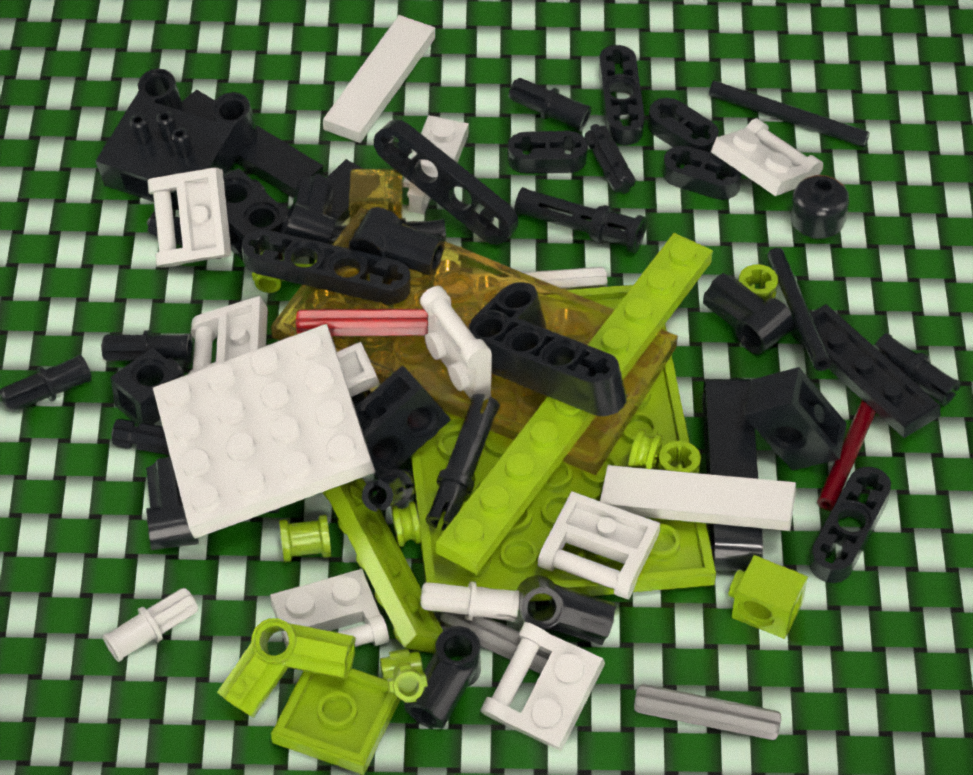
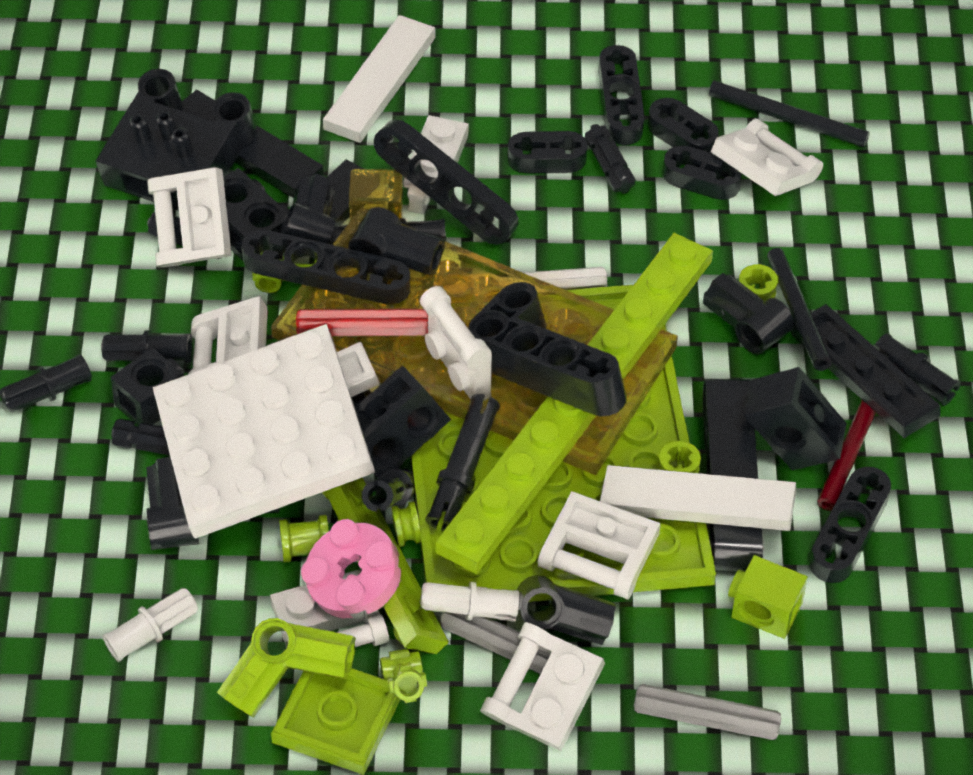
black piece [404,626,481,729] -> none
black axle [508,78,592,131] -> none
black pin [514,187,647,254] -> none
lime bush [628,429,663,470] -> none
black head [791,175,849,239] -> none
none -> bright pink plate [301,519,401,619]

